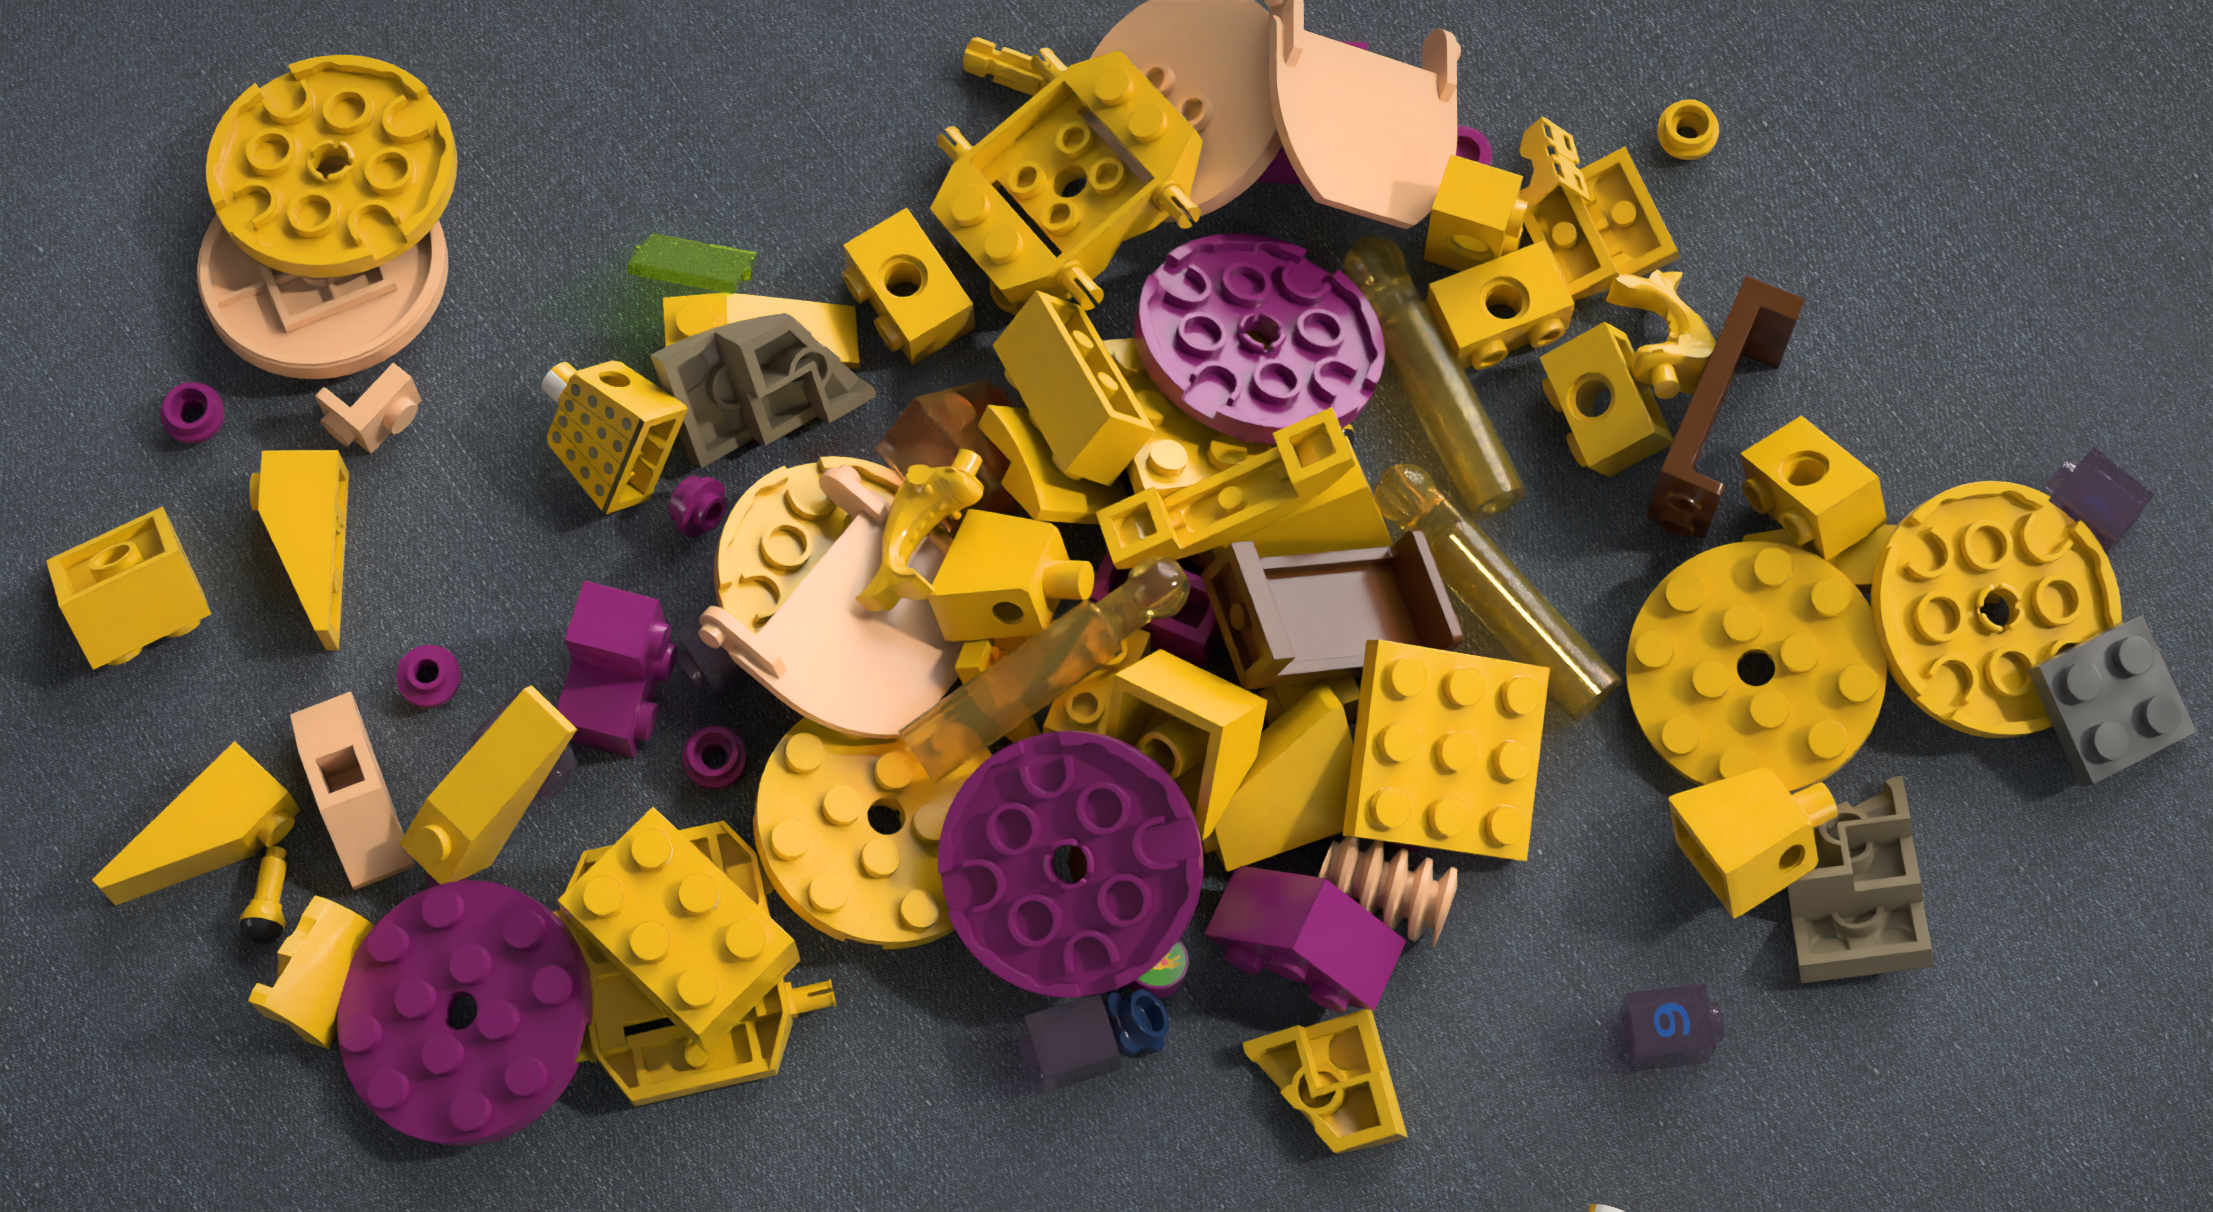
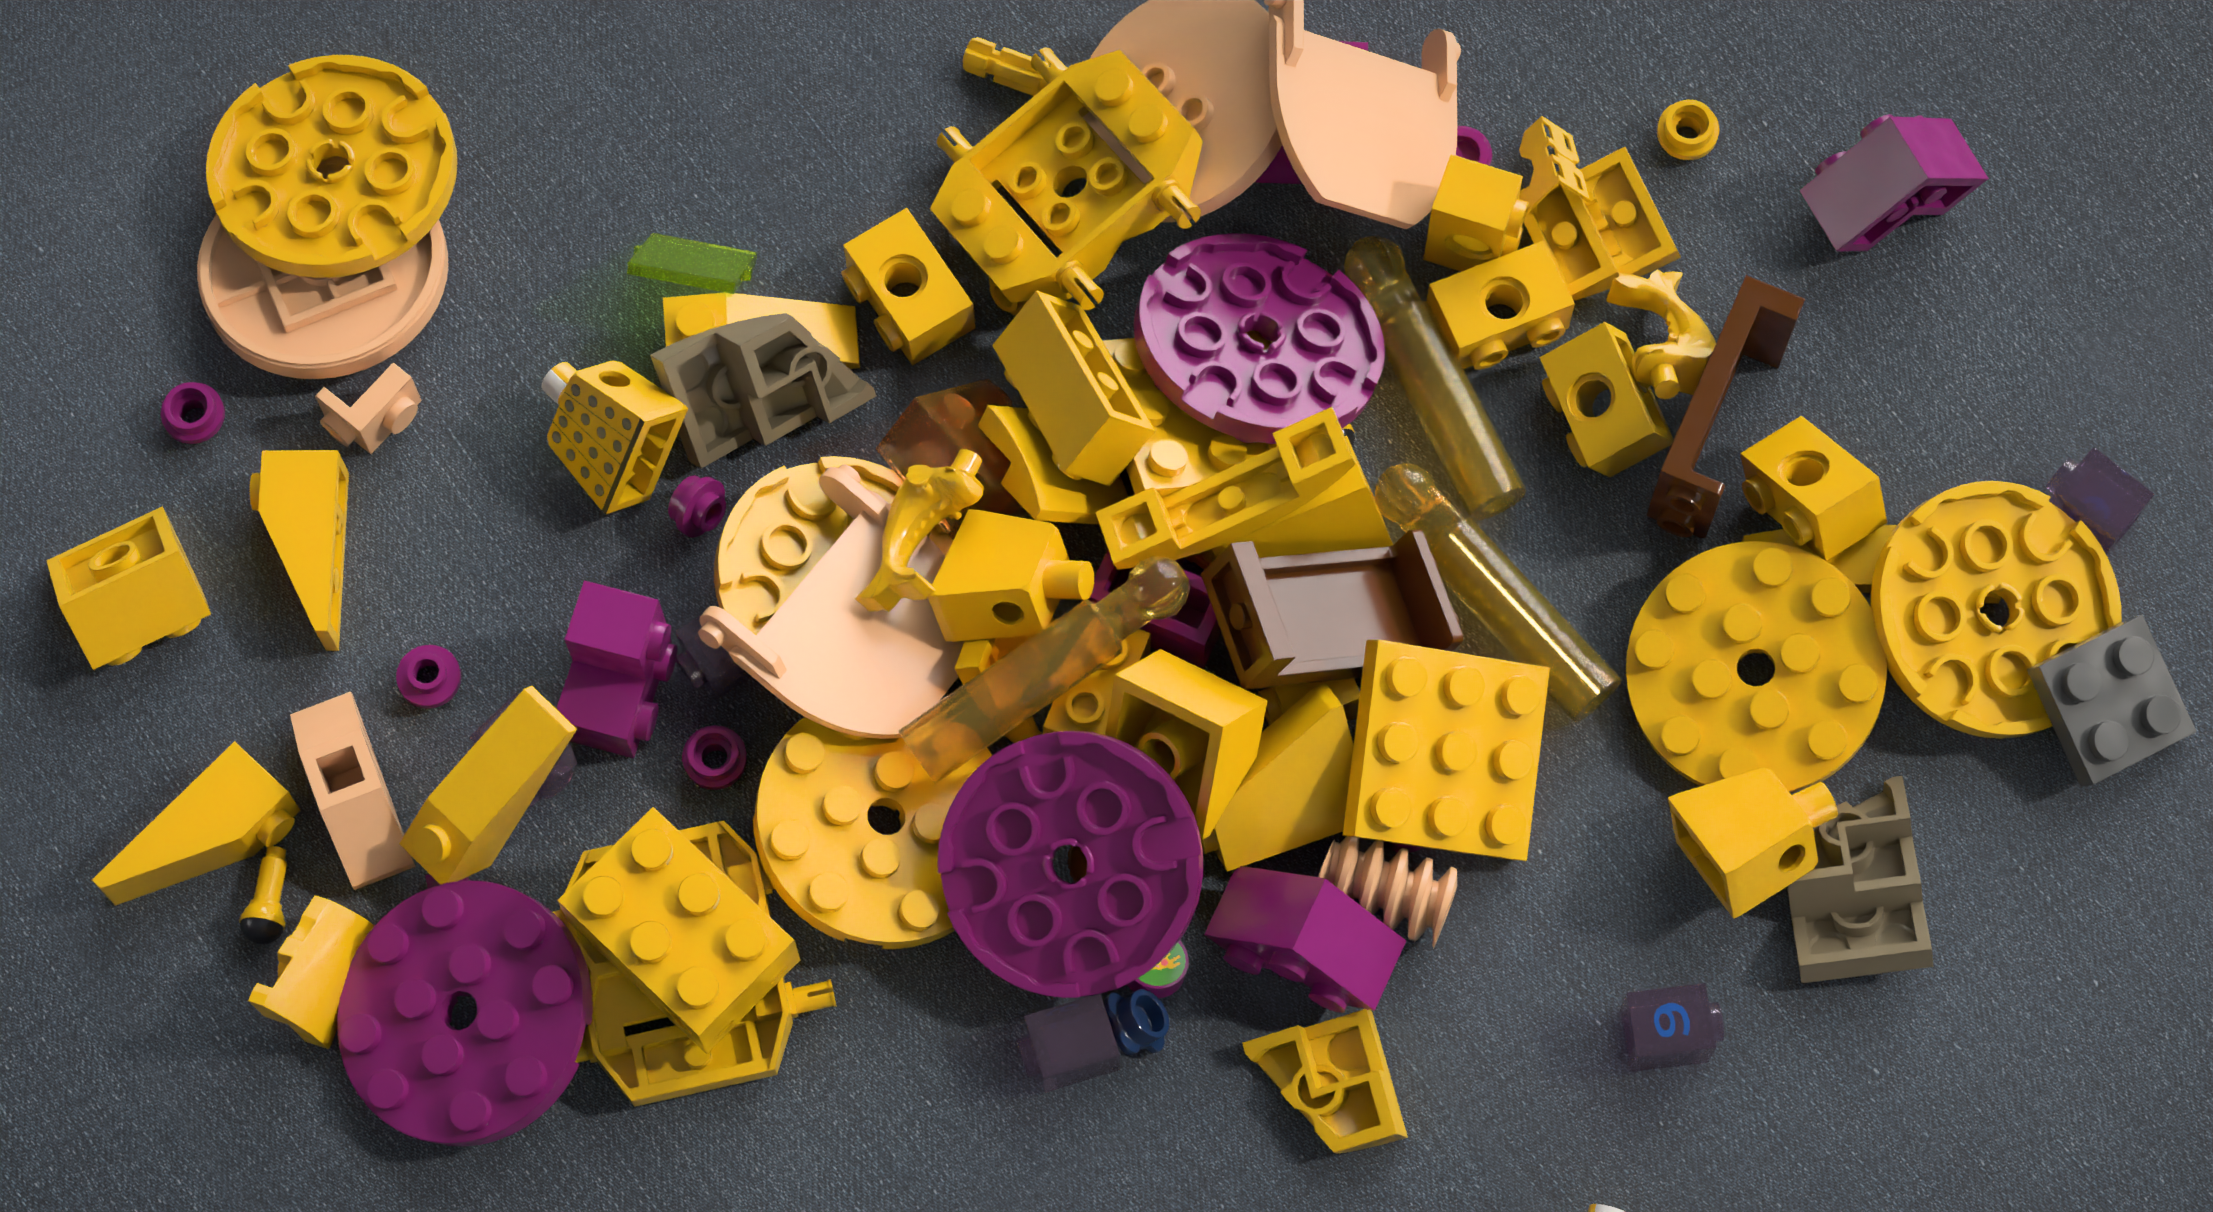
none -> magenta brick [1799,114,1989,251]

